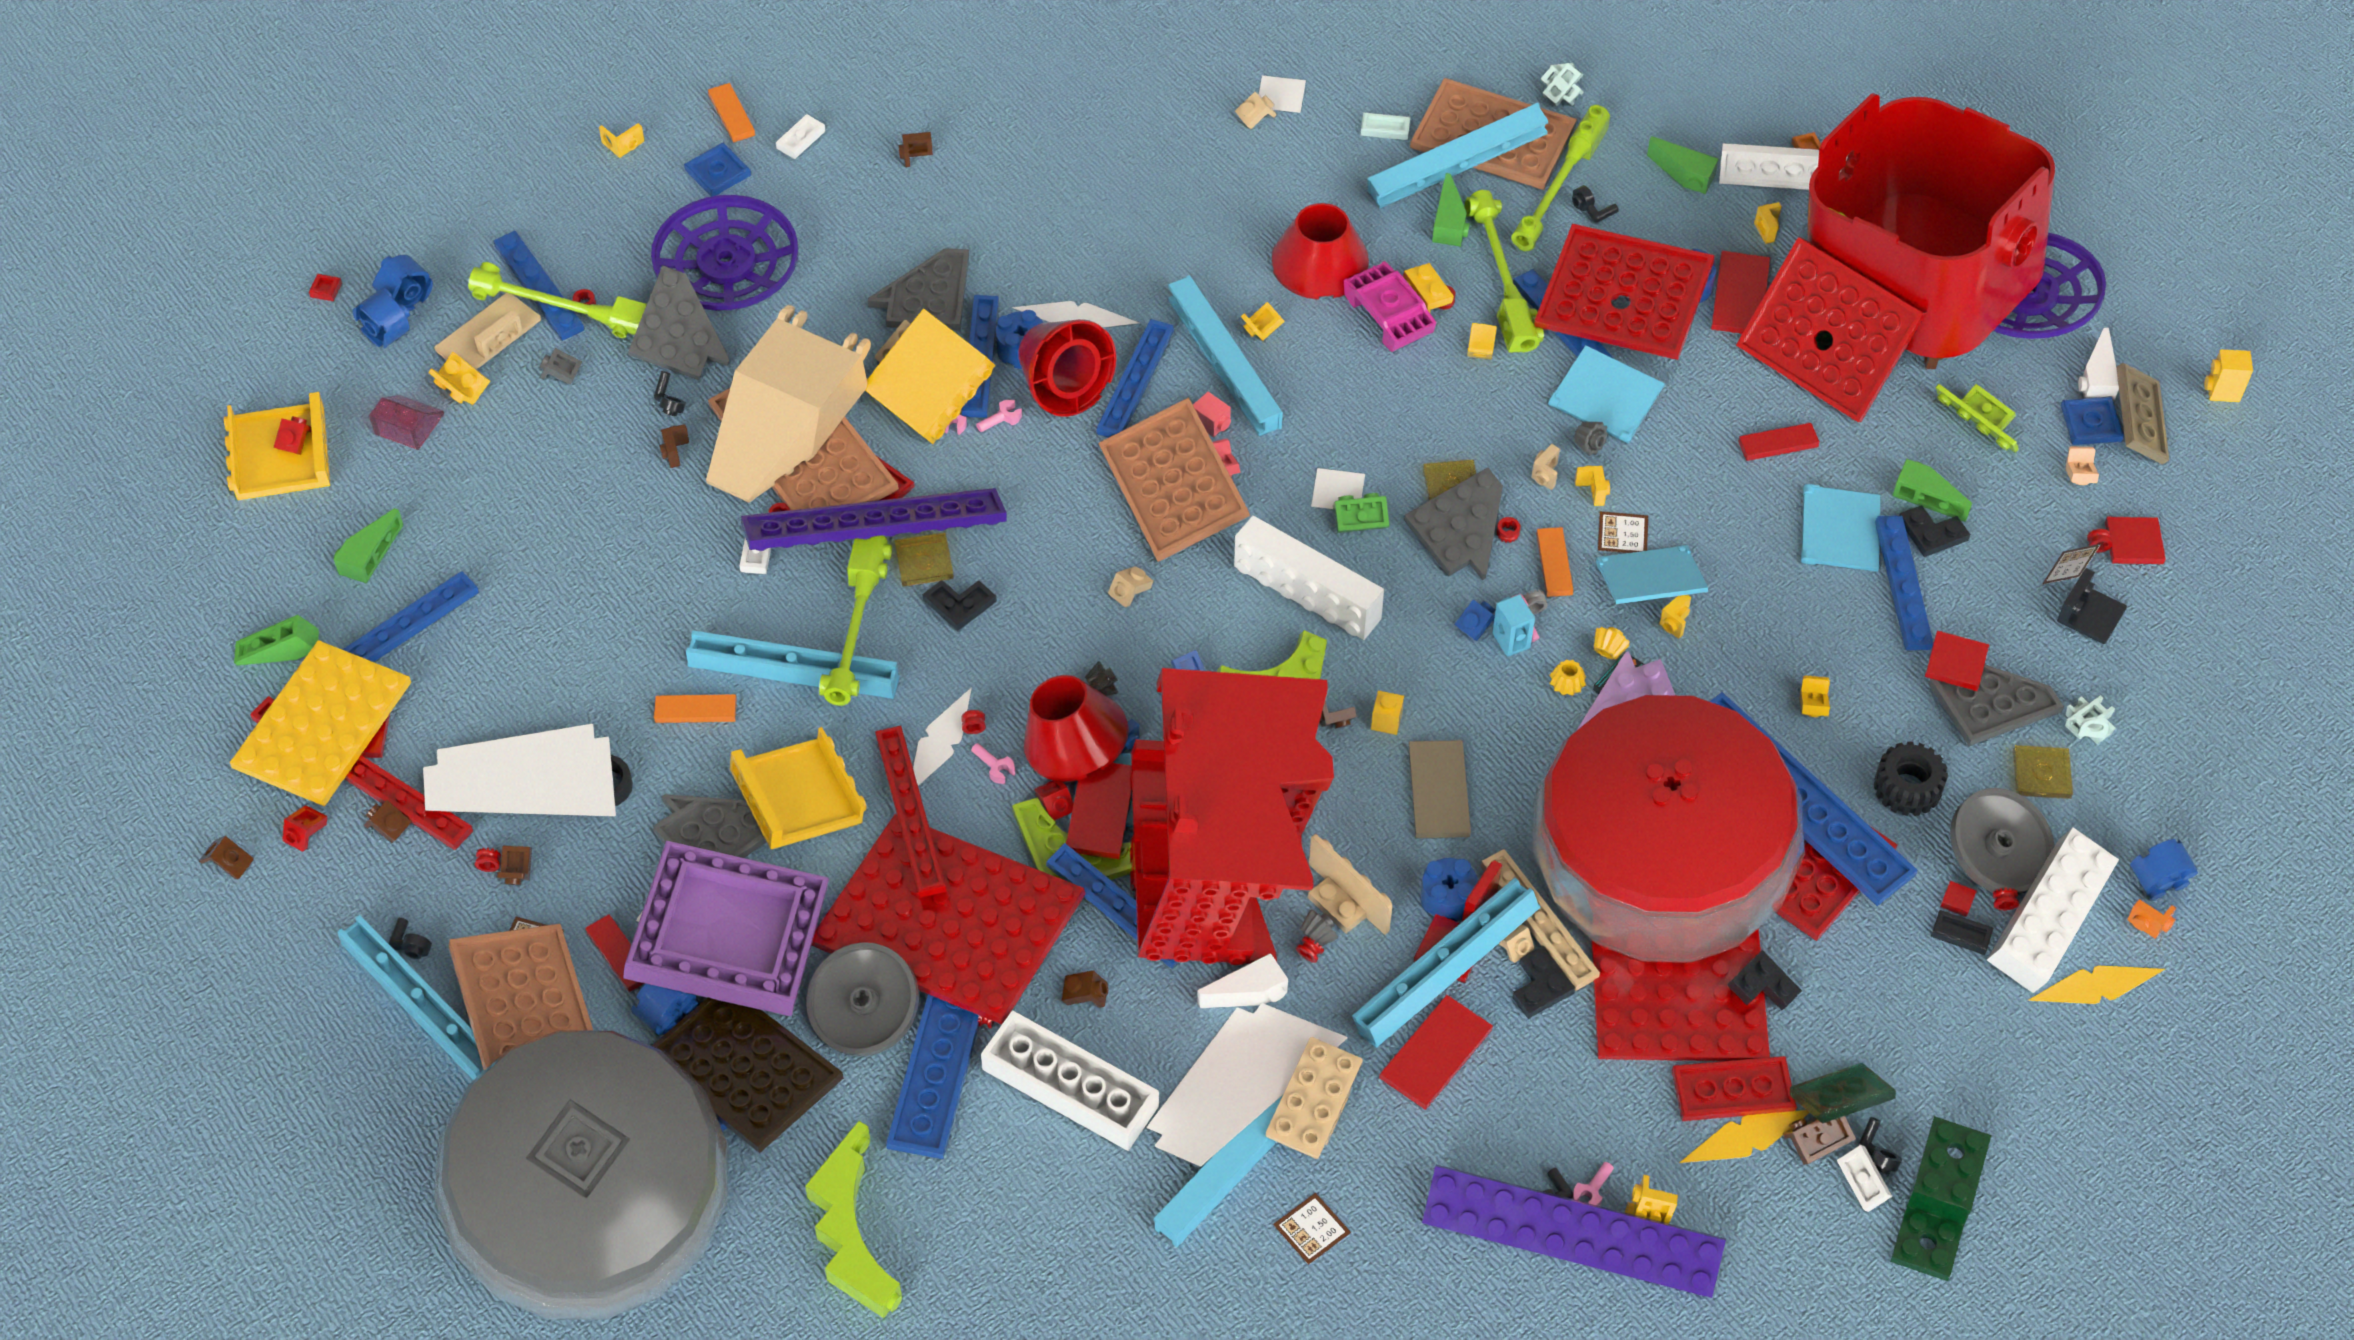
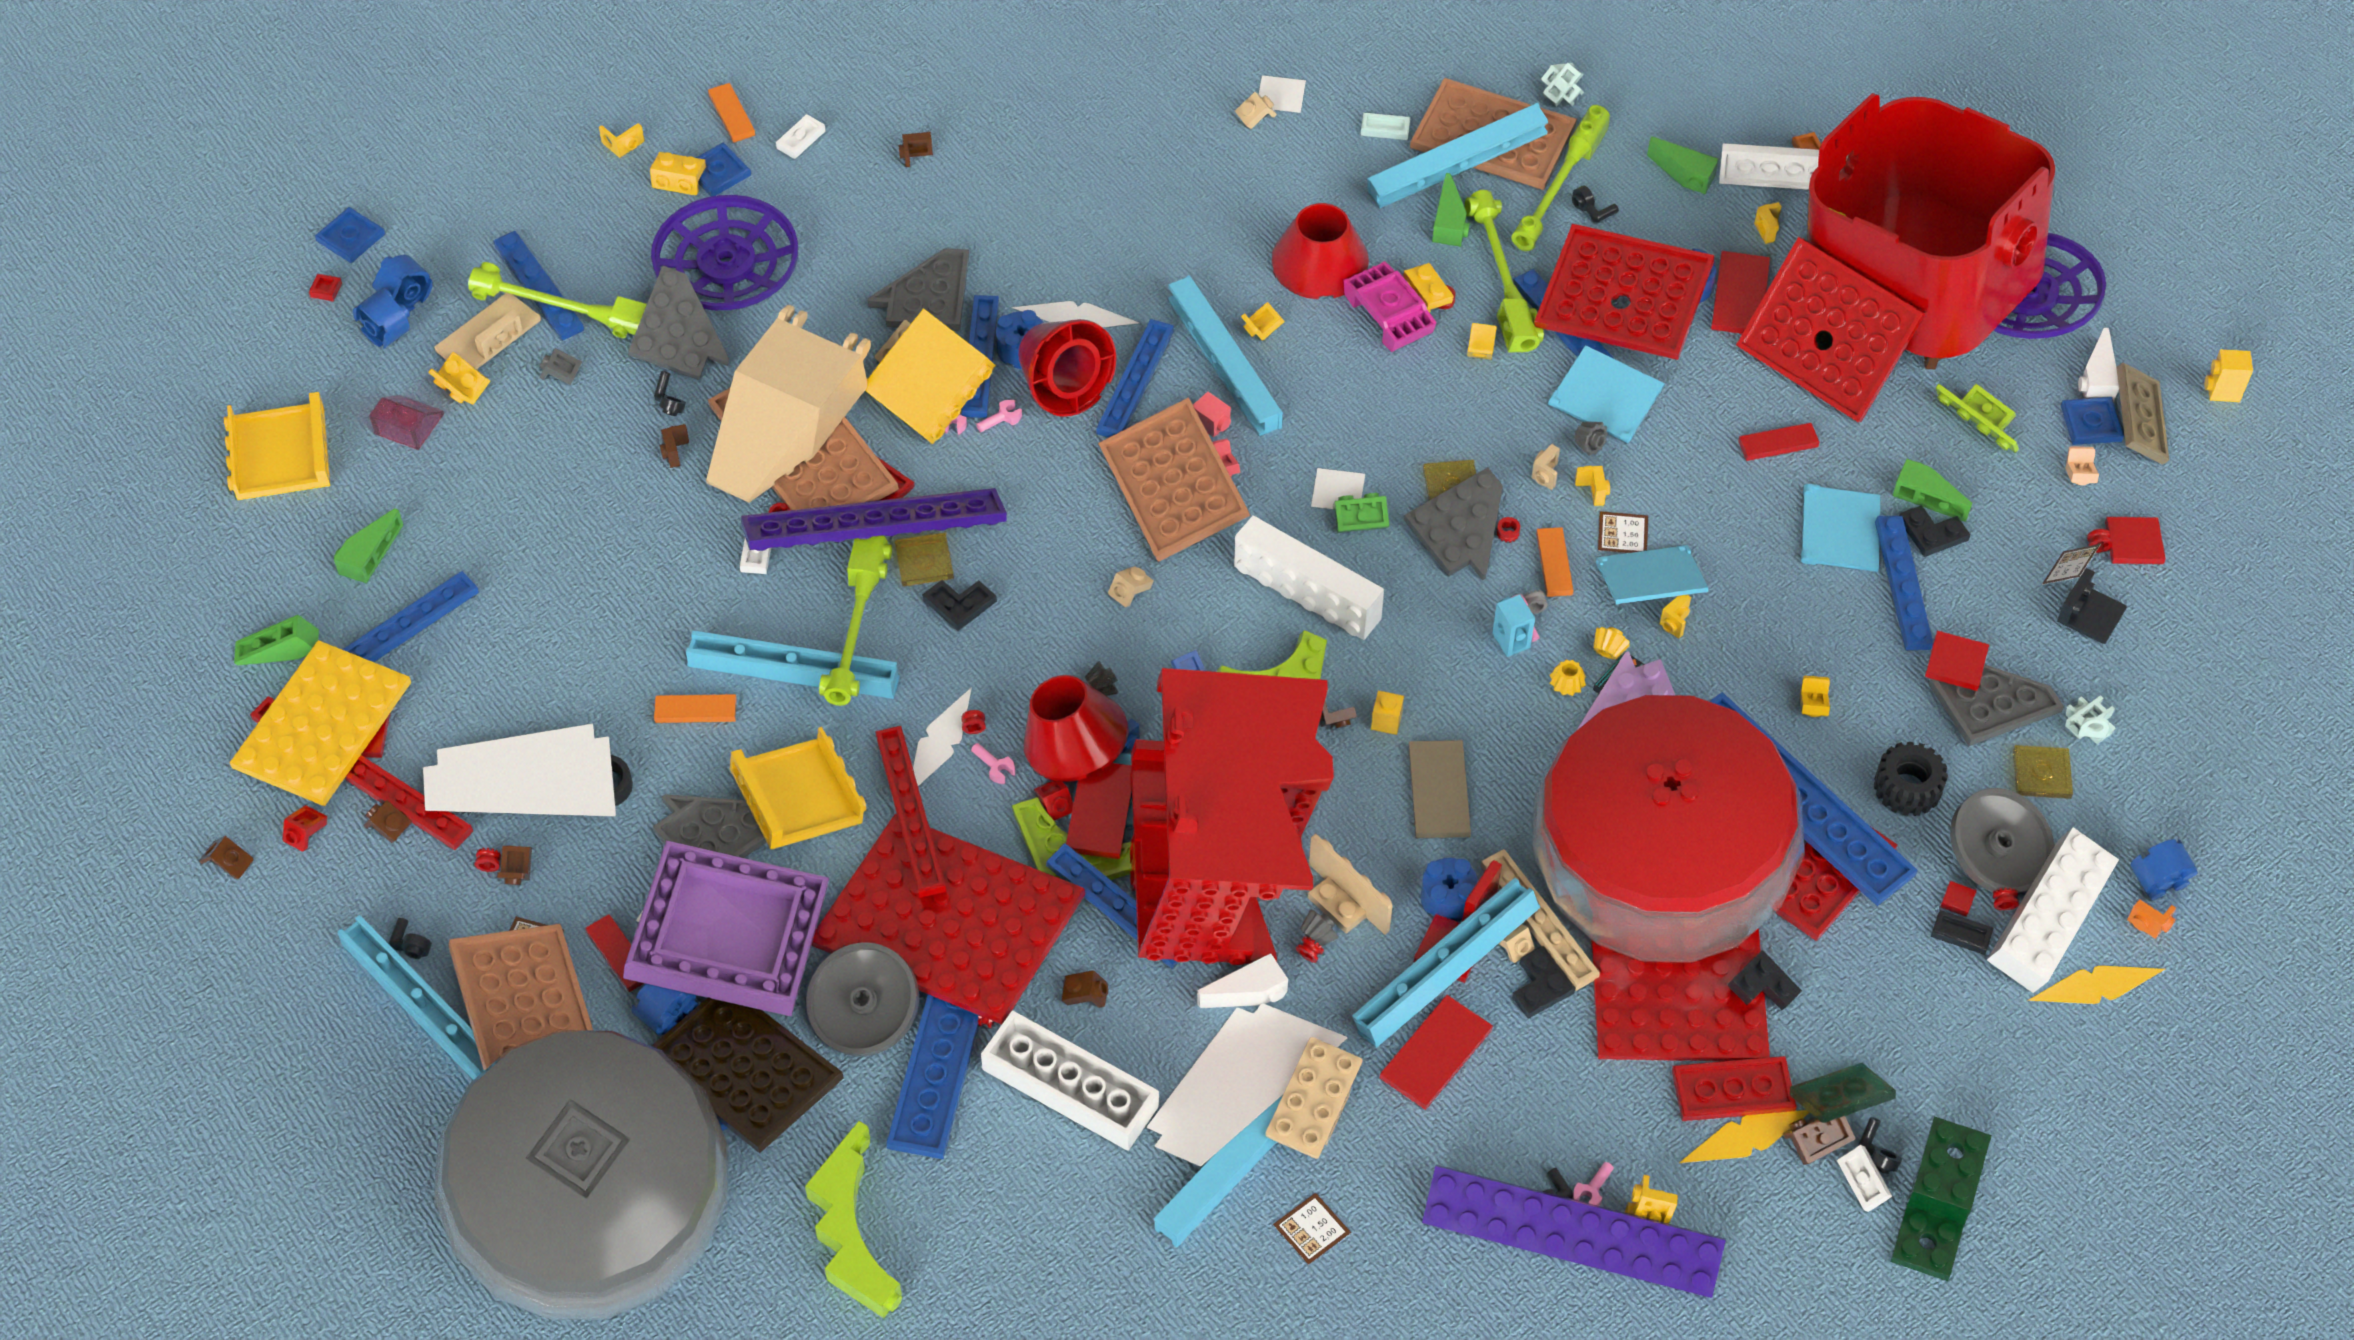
red bracket [273,416,312,455] -> none
red bush [573,289,596,305] -> none
blue bracket [1454,599,1496,641] -> none
none -> blue tile [315,207,385,263]
none -> yellow bracket [650,152,706,195]

